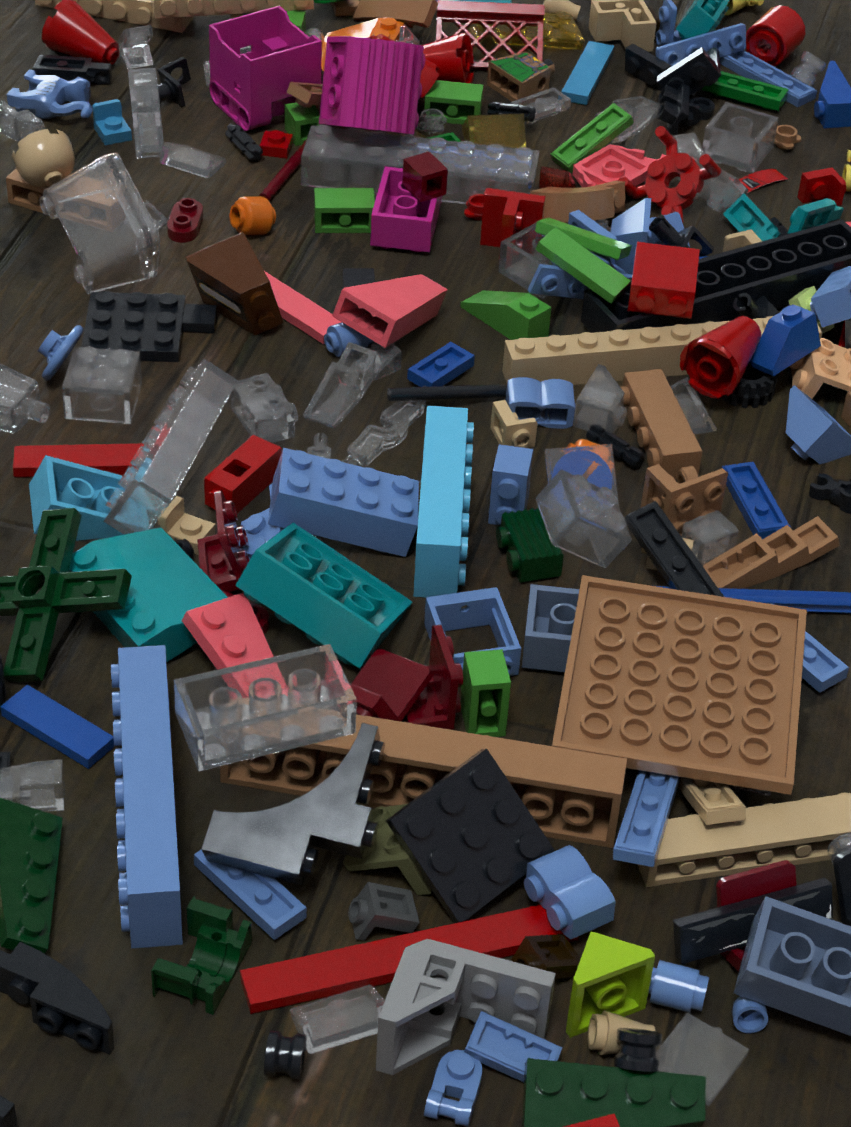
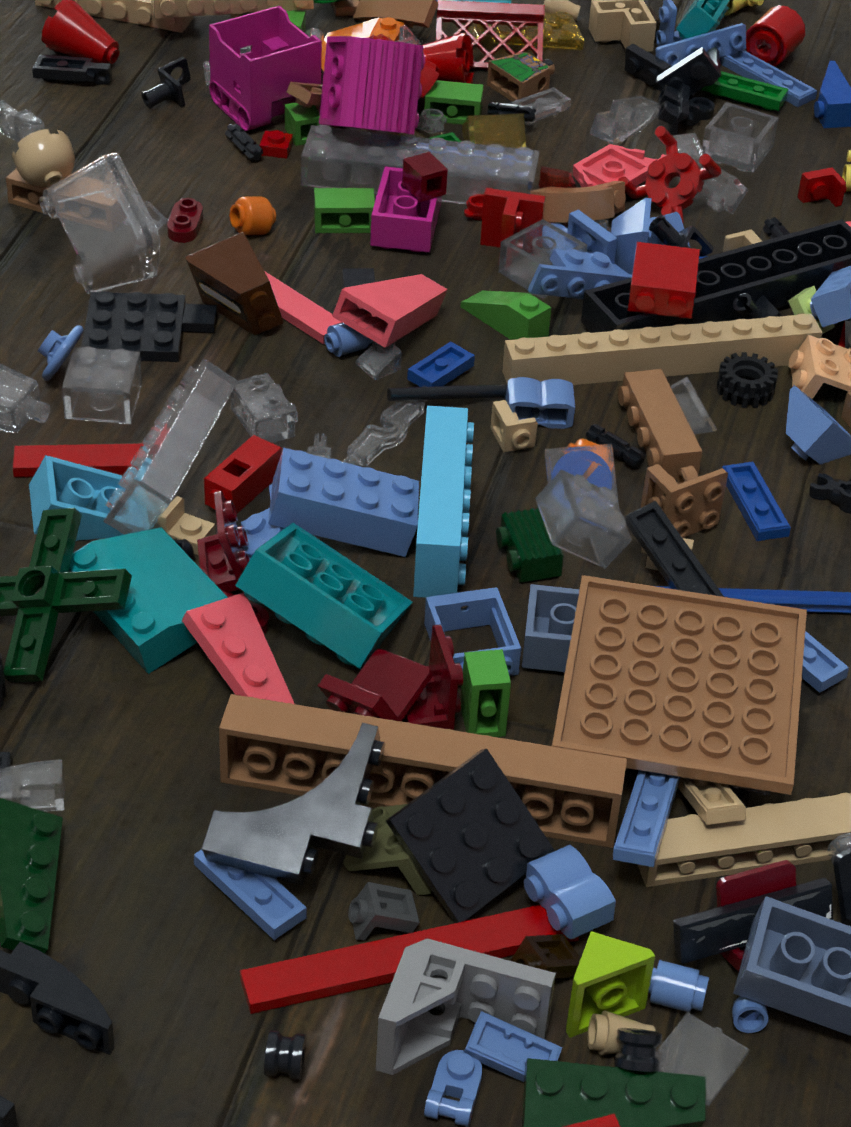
blue tile [0,685,115,769] -> none
medium blue animal [6,69,93,119] -> none
dark azure bracket [93,99,132,145] -> none
medium blue brick [111,645,183,948] -> none
clear slope [117,25,154,69] -> none
clear slope [128,68,165,158] -> none
dark green piece [151,896,252,1015] -> none
clear slope [160,142,226,178] -> none
clear brick [174,644,357,771] -> none
dark red bar [259,137,317,201] -> none
clear slope [290,985,385,1054] -> none
clear slope [303,342,382,429] -> none
medium blue brick [488,444,533,526] -> none
bright green tile [535,218,632,260] -> none
bright green tile [535,227,631,304] -> none
bright green tile [551,103,634,174] -> none
dark azure tile [561,41,614,105] -> none
clear slope [573,364,627,433] -> none
red cone [680,316,761,398] -> none
clear brick [681,510,739,566] -> none
medium nougat slope [703,516,839,589] -> none
teal hinge [723,193,781,241] -> none
red sticker [734,169,788,193] -> none
blue slope [750,304,821,376] -> none
medium nougat plate [768,125,801,150] -> none
teal hinge [787,198,844,234] -> none
clear wheel [790,51,827,88] -> none

